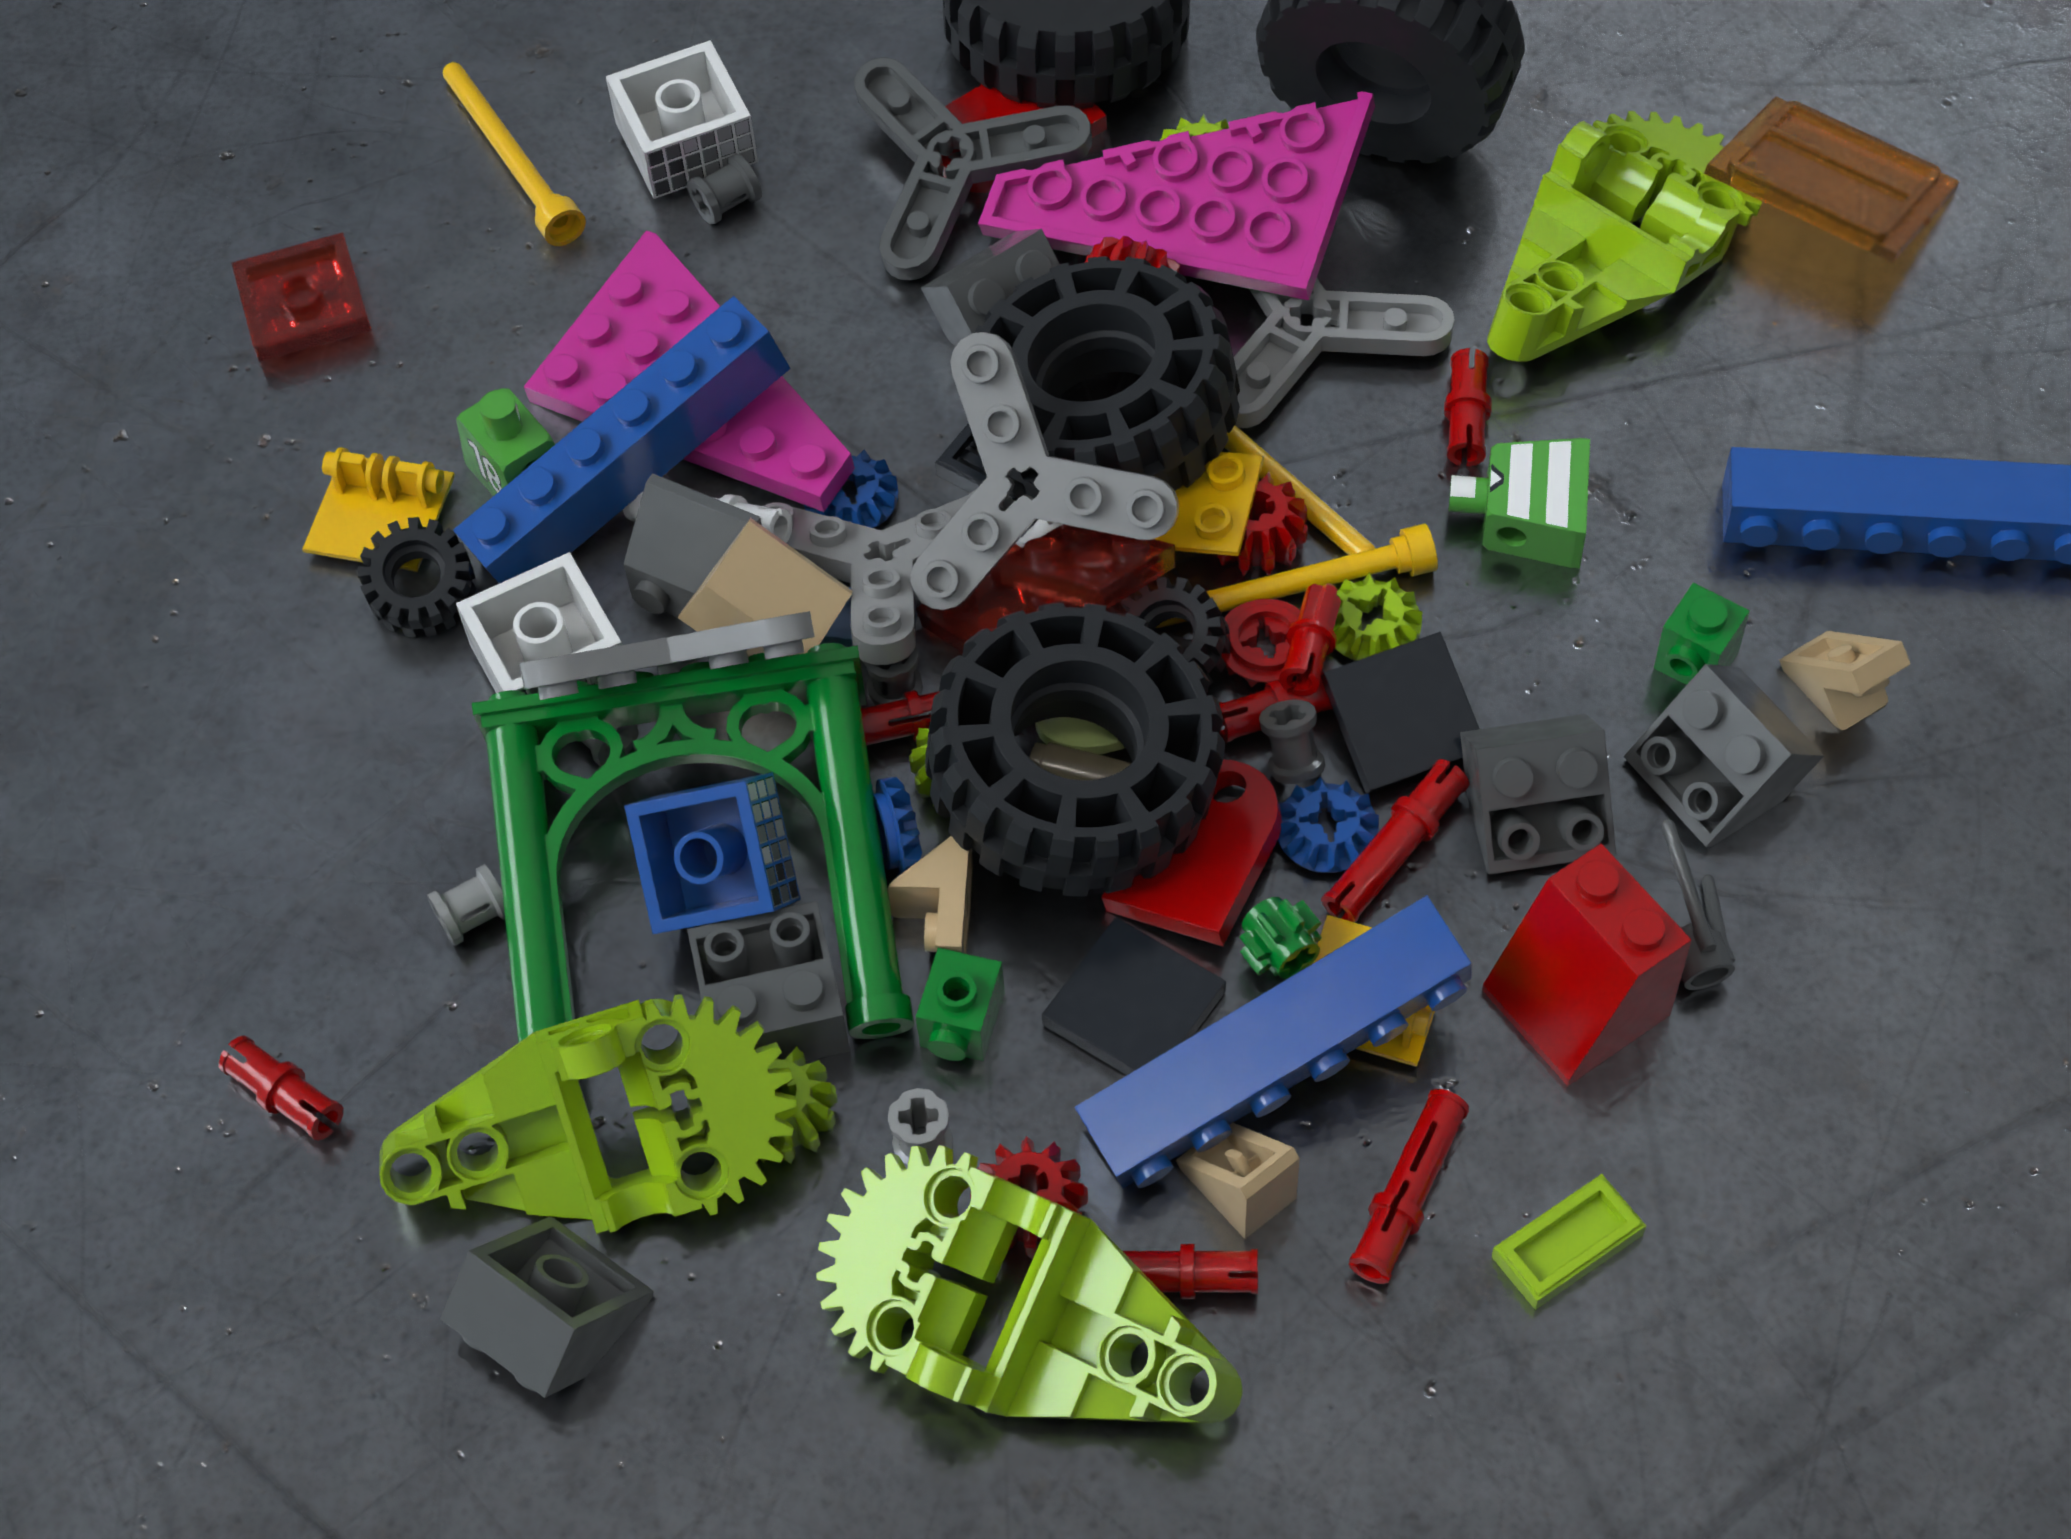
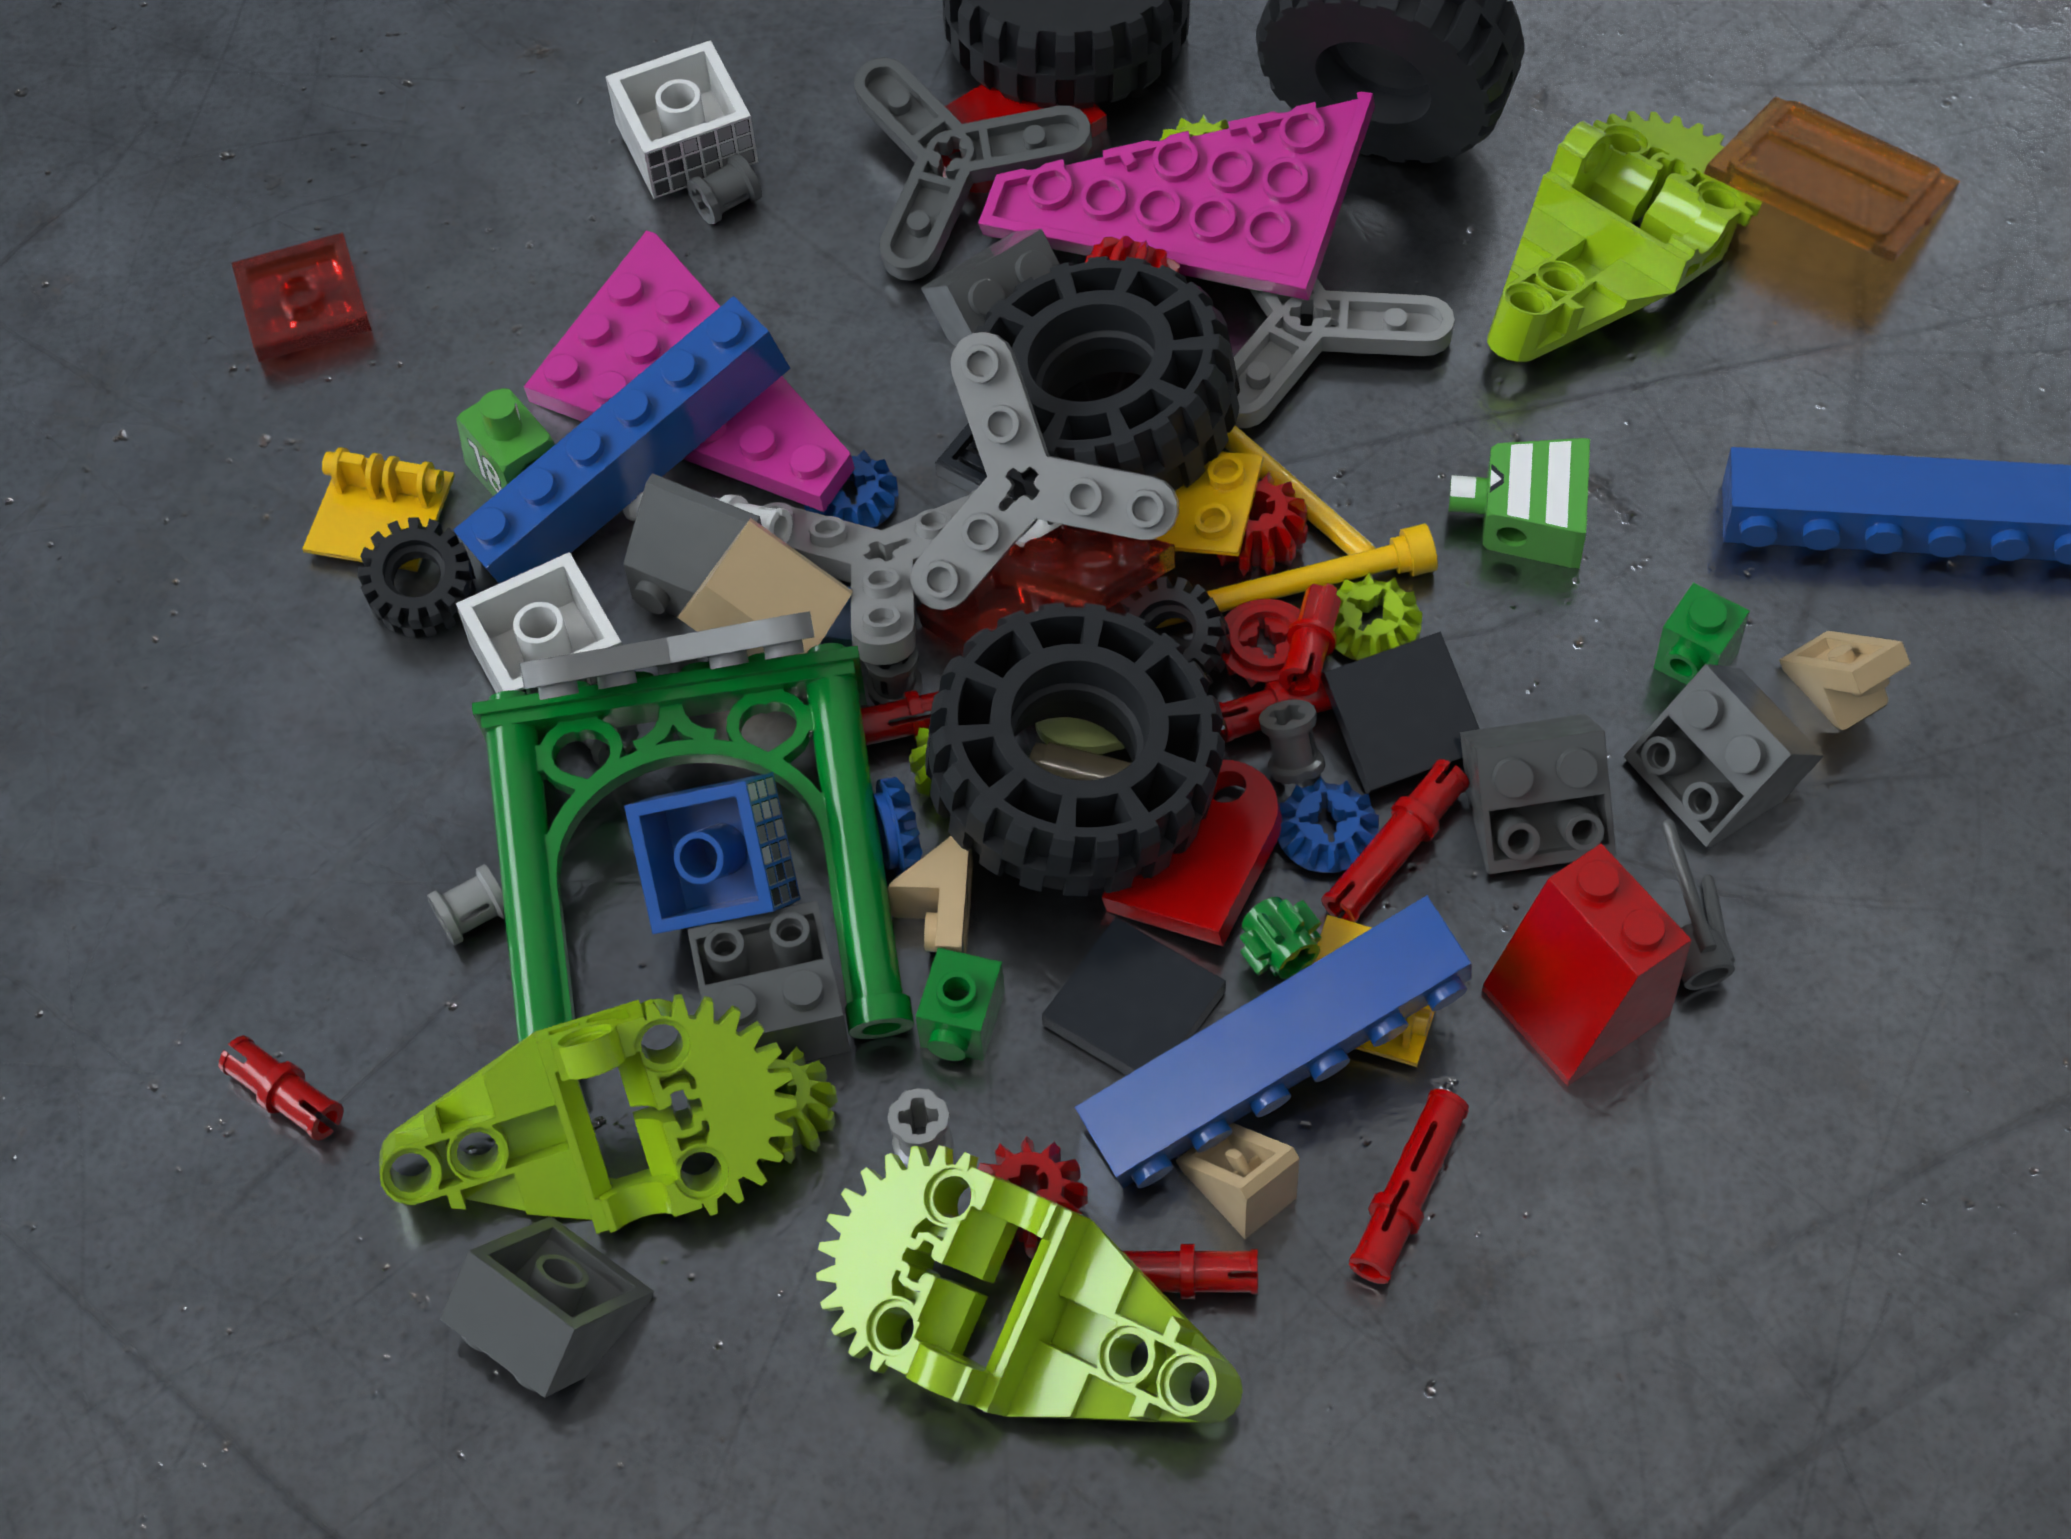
yellow piece [443,62,586,246] -> none
red pin [1444,348,1492,466] -> none
lime tile [1492,1174,1646,1310] -> none

